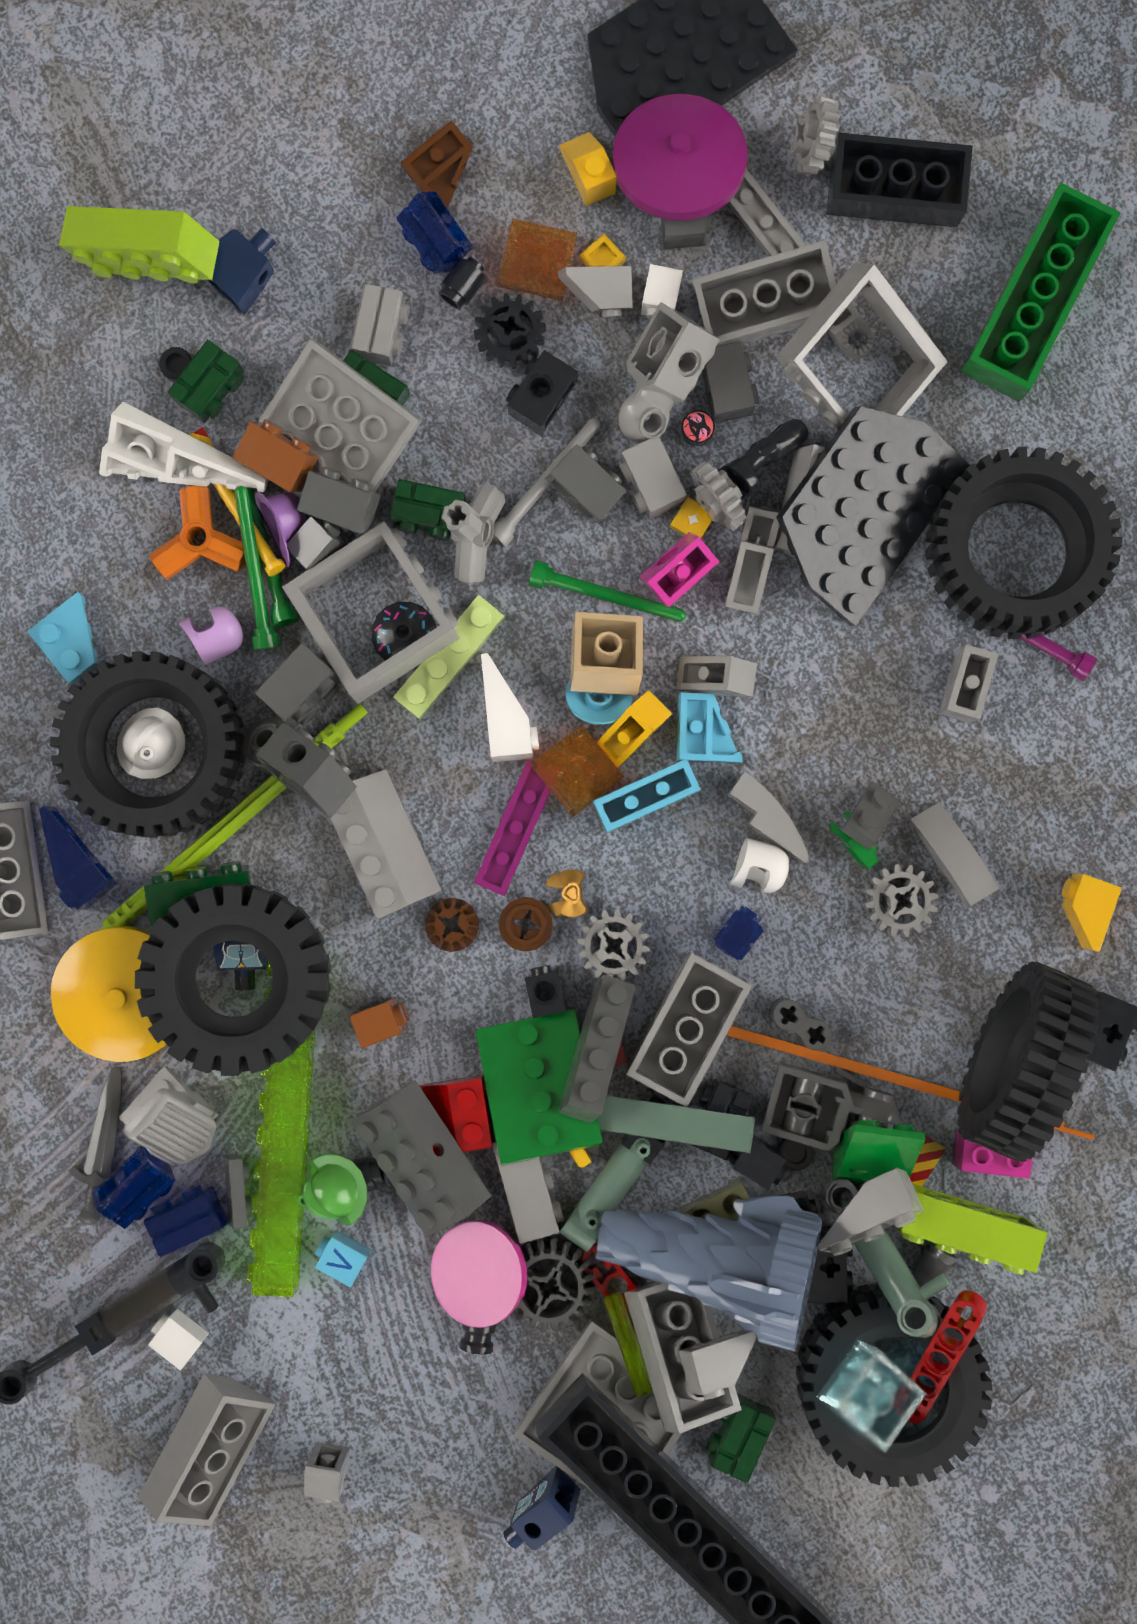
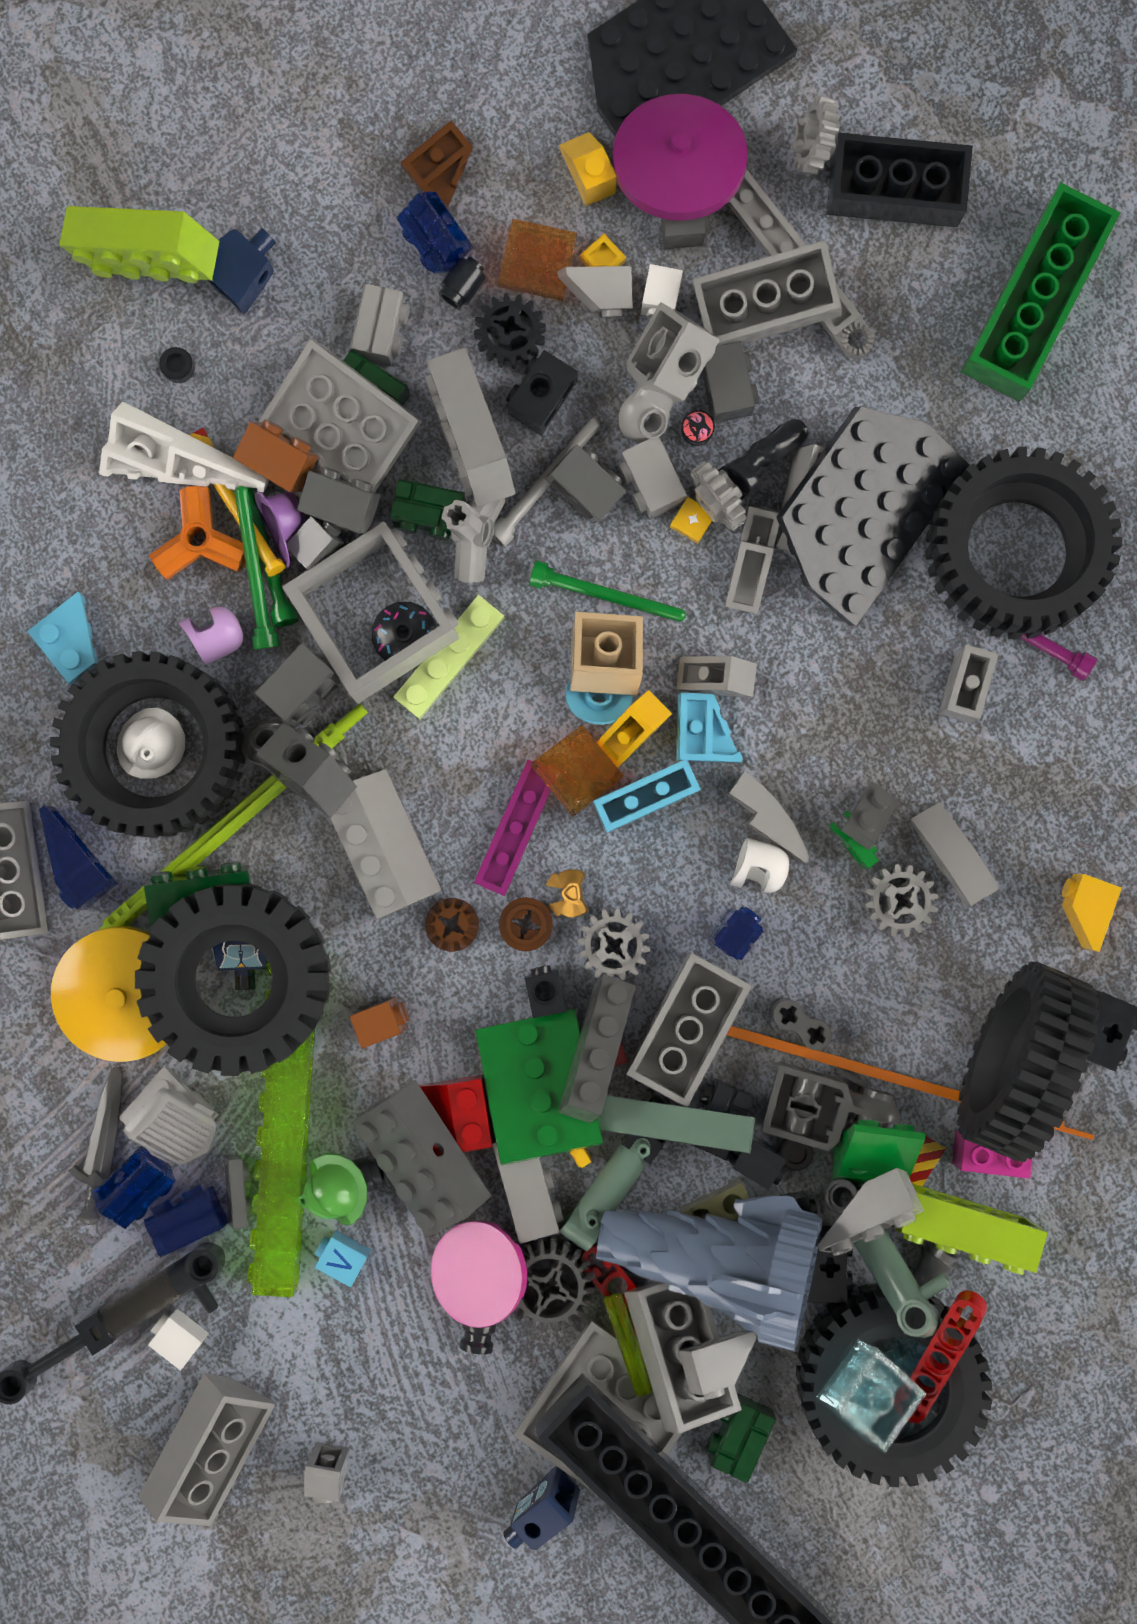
dark green brick [167,339,244,423] -> none
white slope [481,653,539,762] -> none
dark pink brick [639,532,719,607] -> none
light grey window [776,263,948,431] -> none
none -> light grey brick [425,348,516,507]

